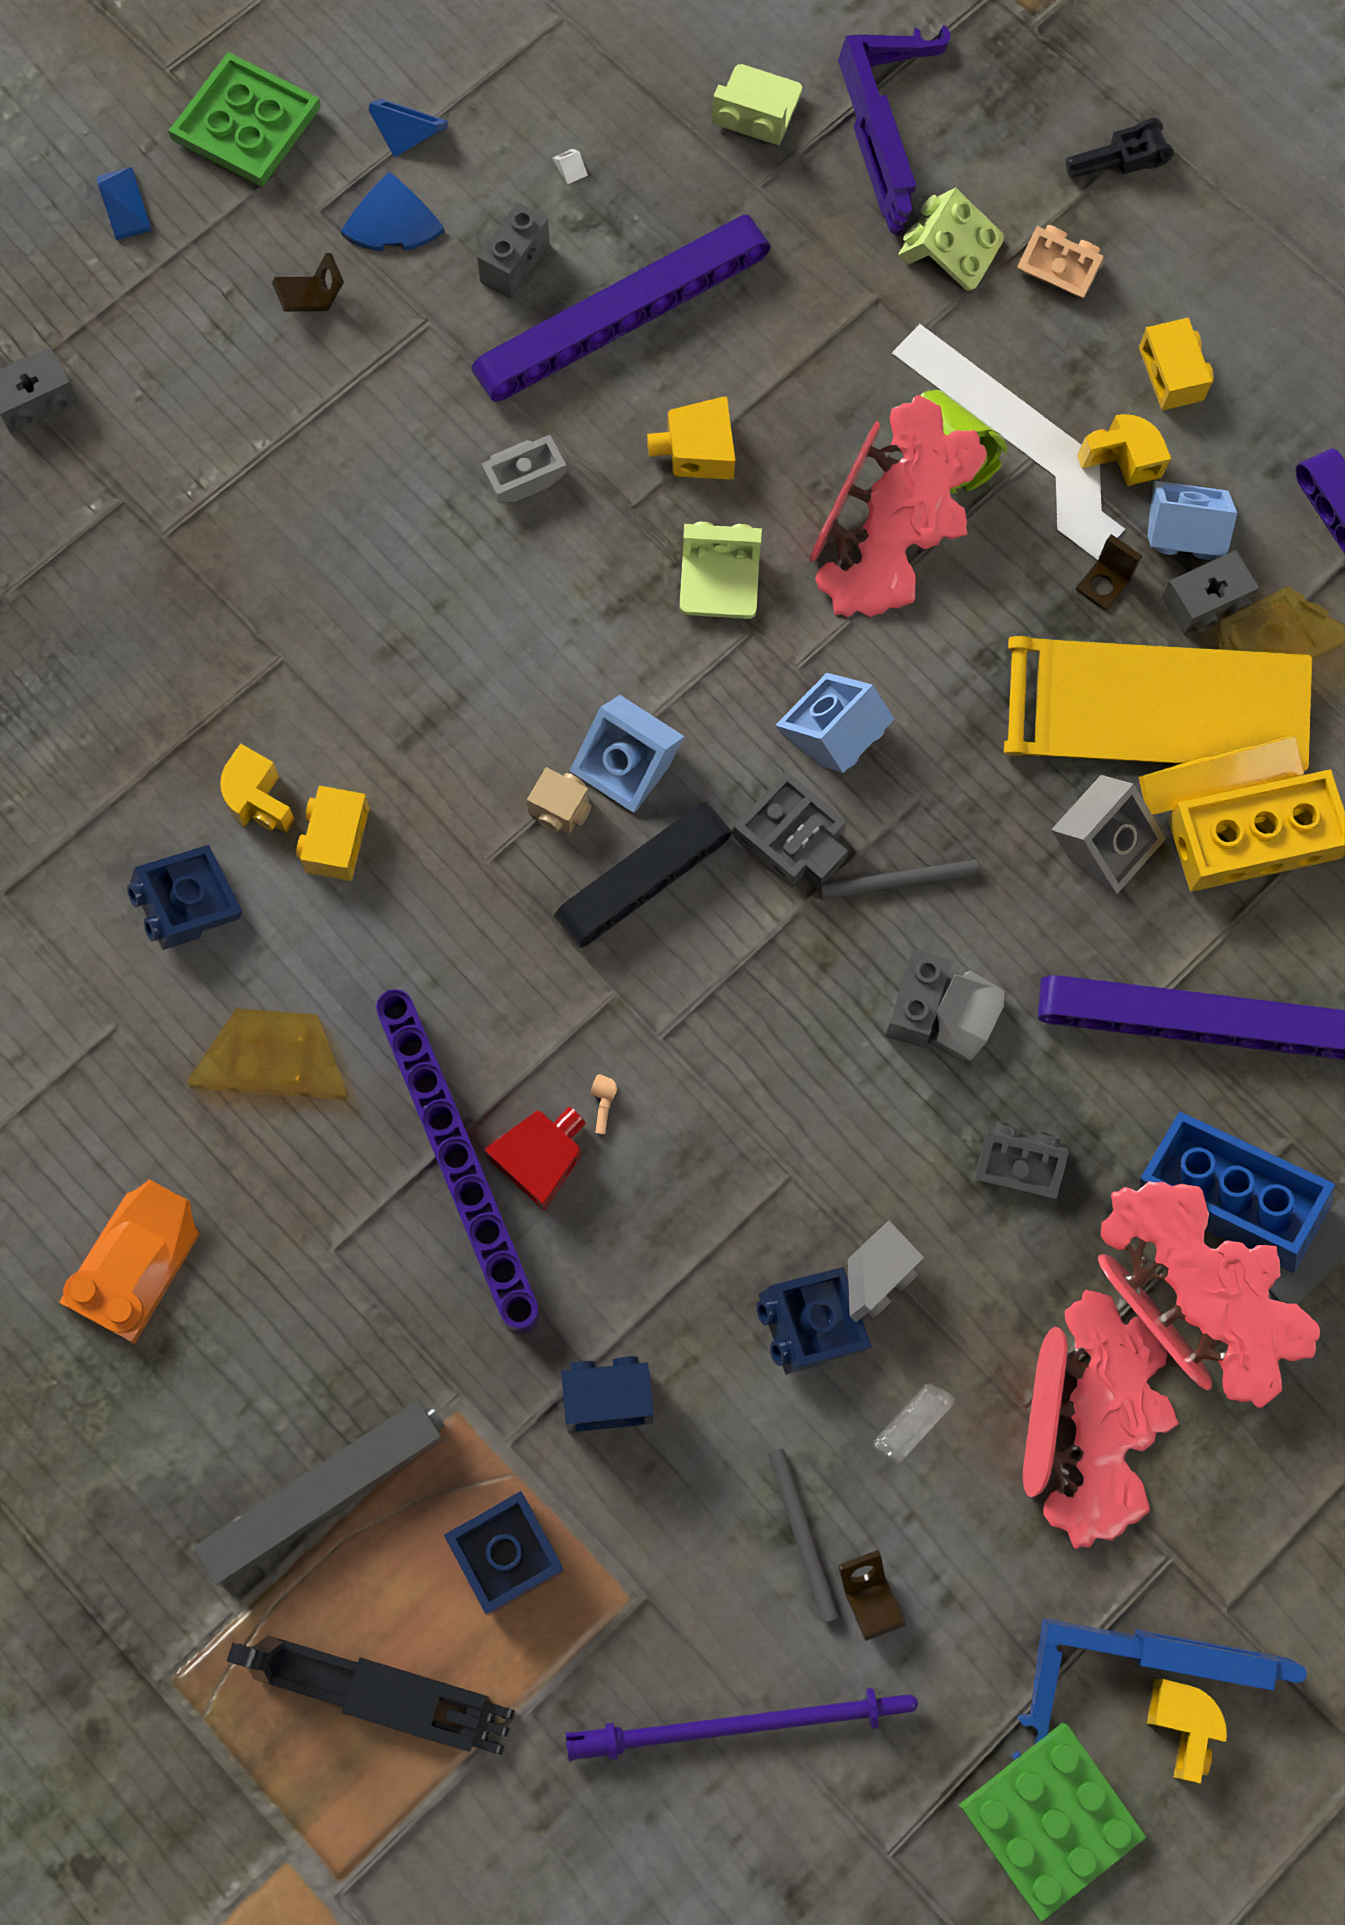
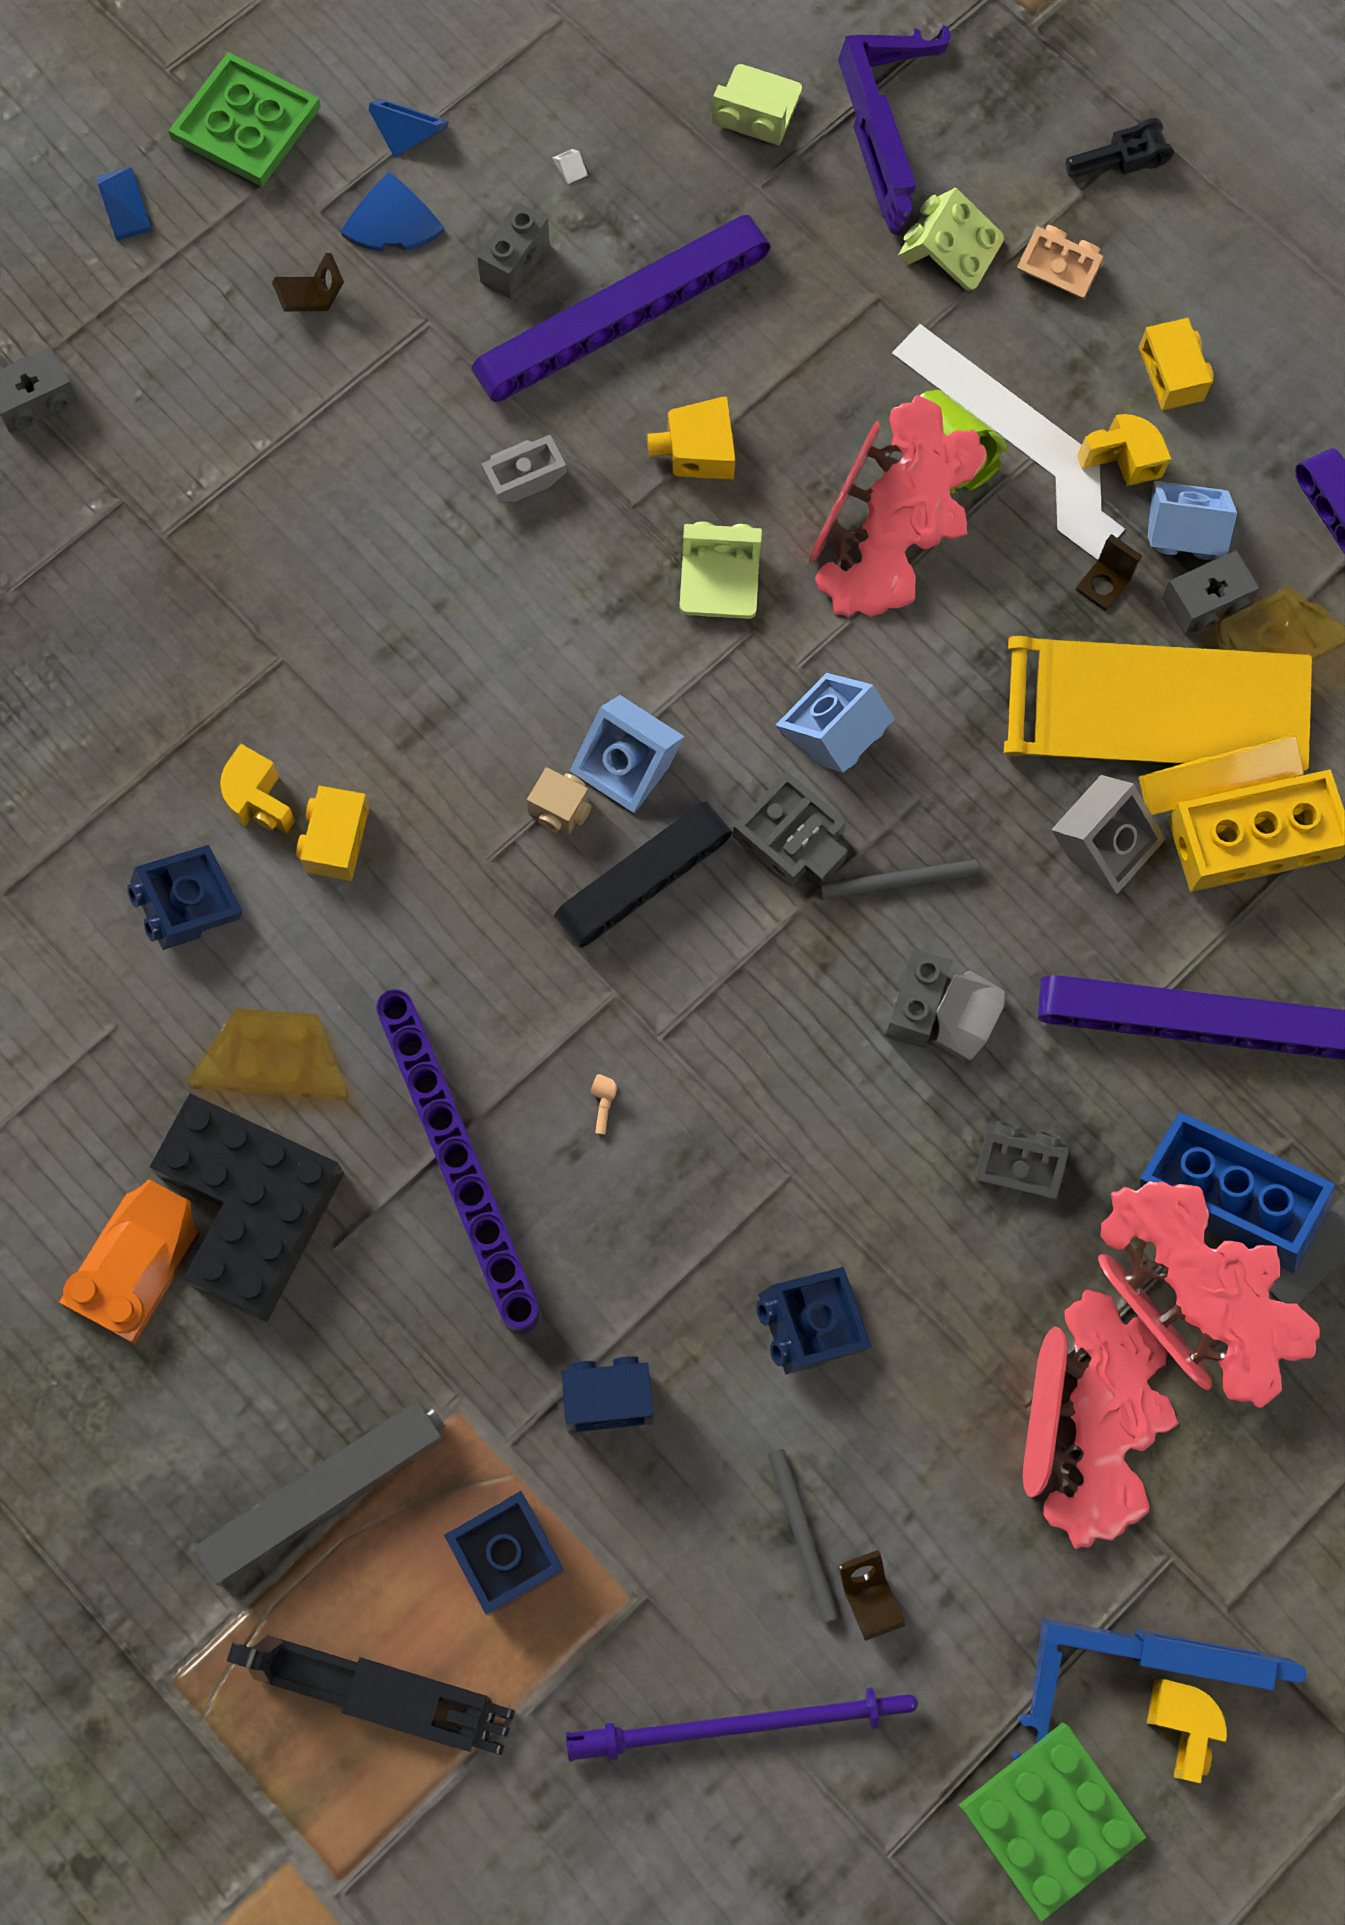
red torso [485,1107,586,1211] -> none
light grey slope [848,1221,924,1323] -> none
clear slope [872,1384,955,1466] -> none
none -> black brick [150,1093,344,1322]

